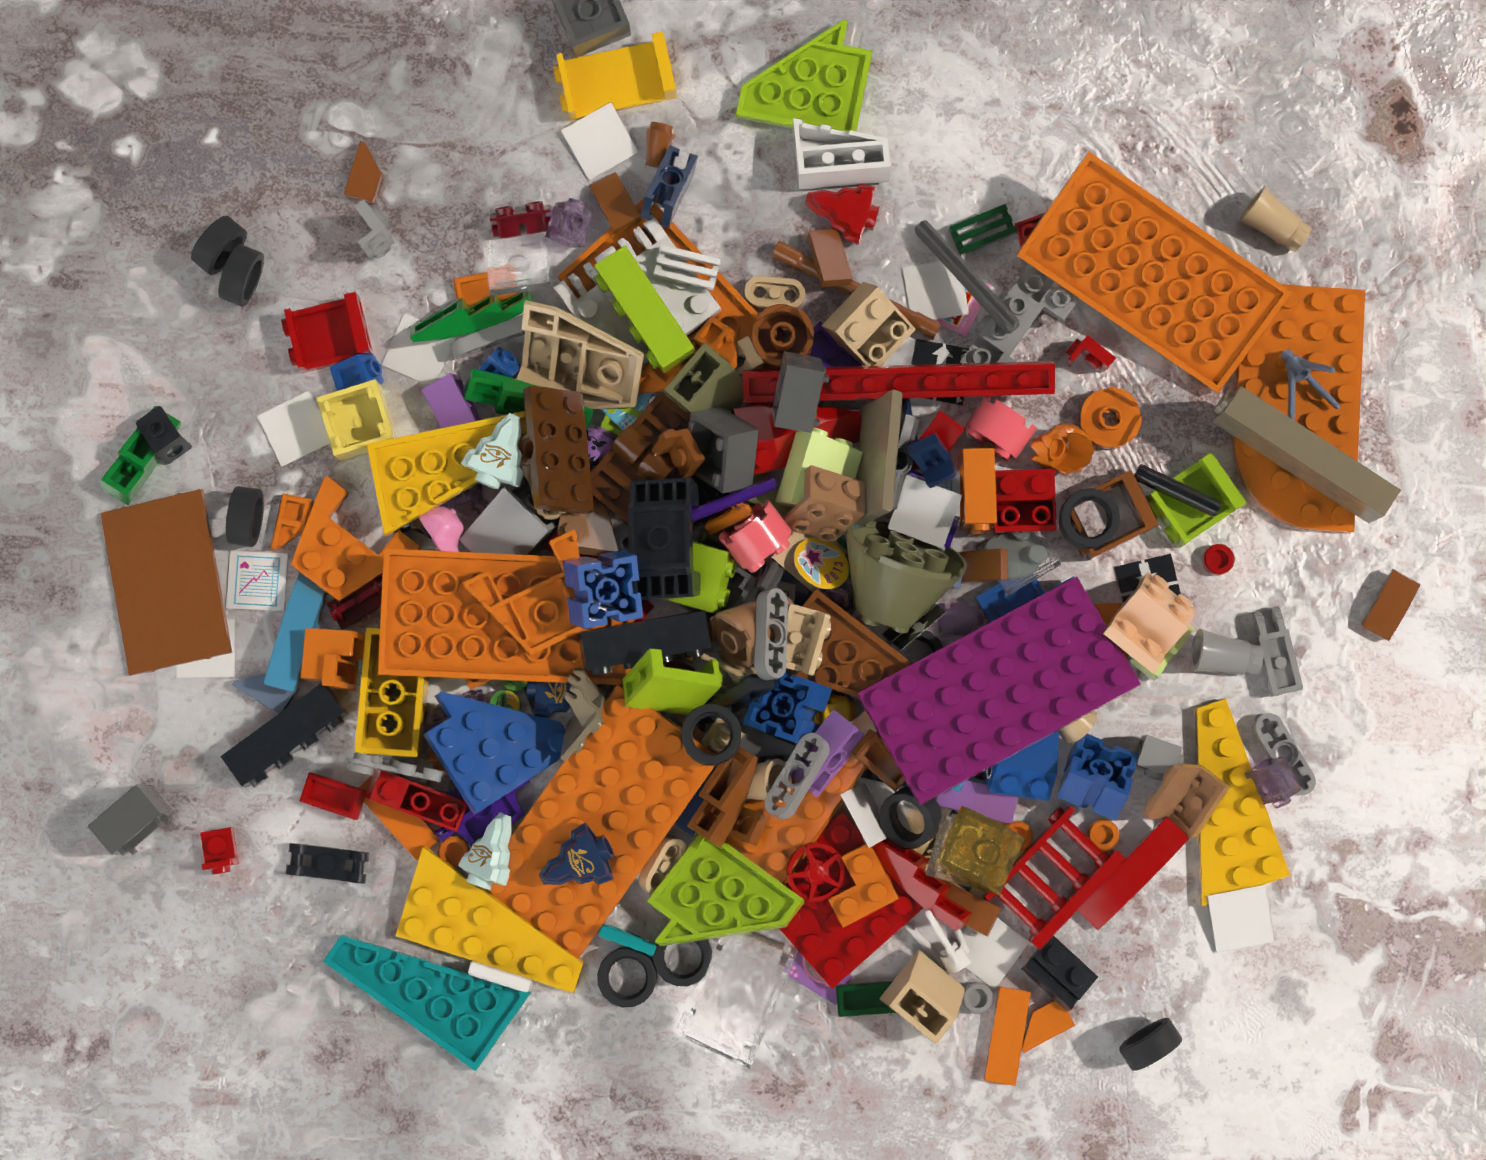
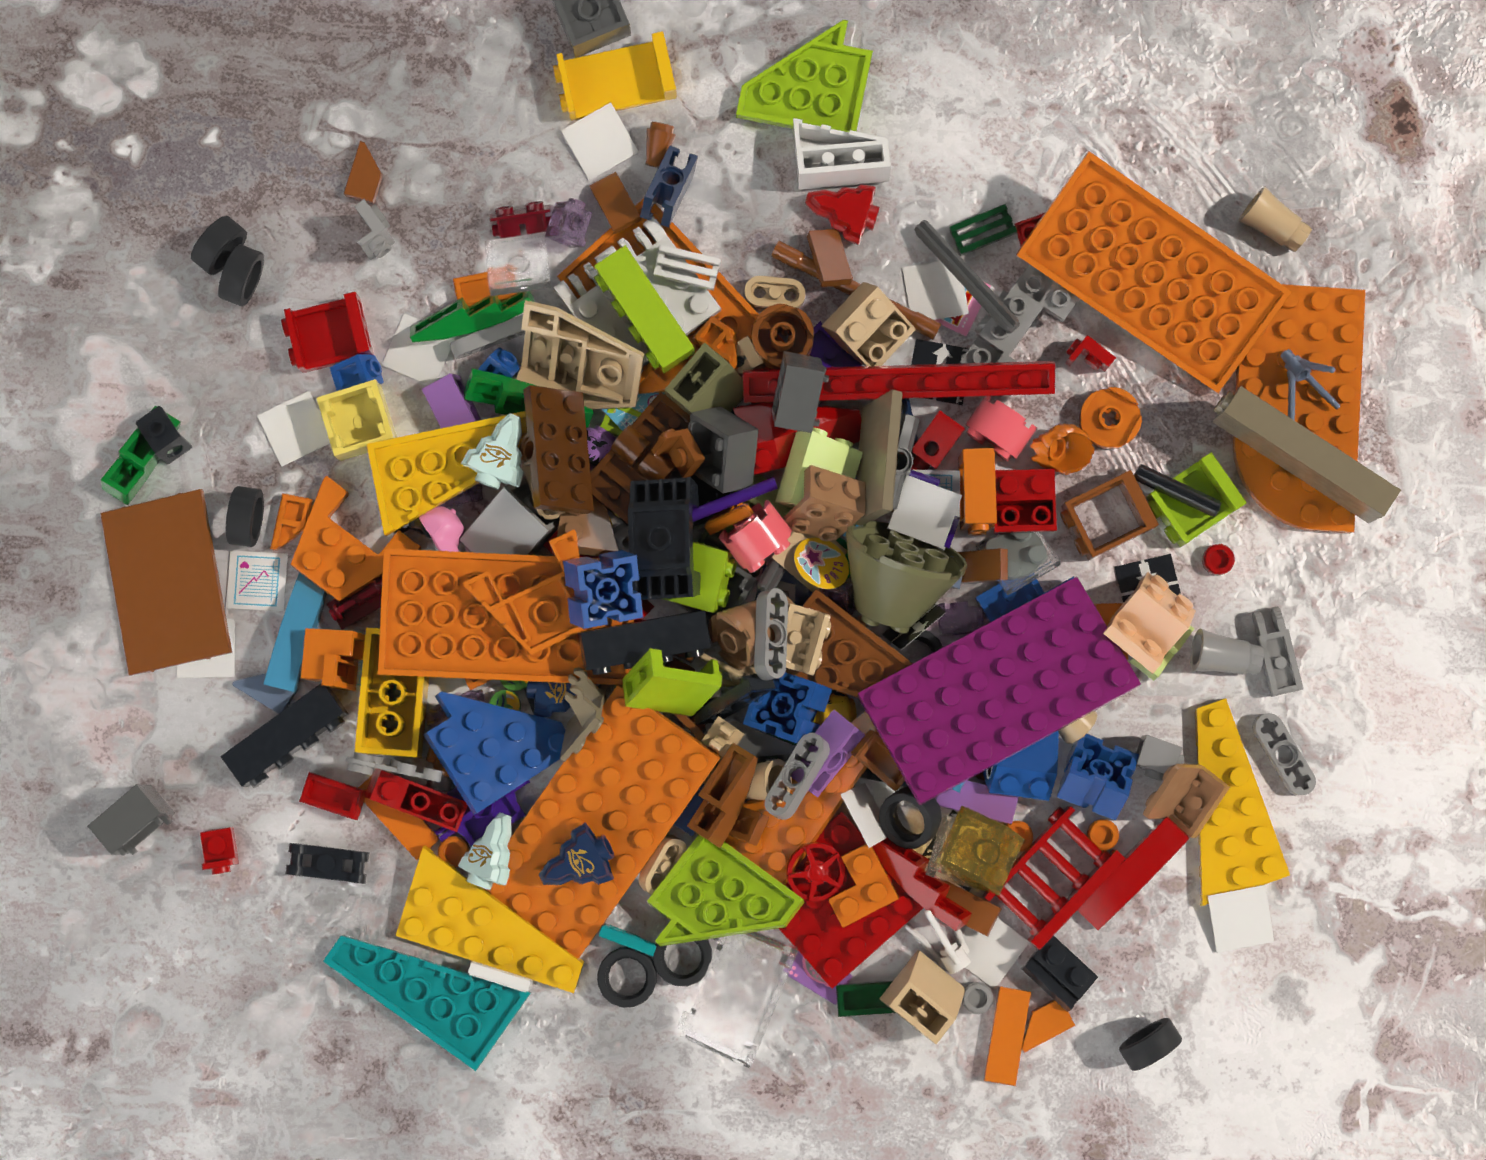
black tyre [681,704,741,766] -> none
dark blue bracket [908,433,957,488] -> none
black tyre [1058,488,1120,549] -> none
brick [1245,756,1301,808] -> none
dark orange slope [1361,569,1420,641] -> none

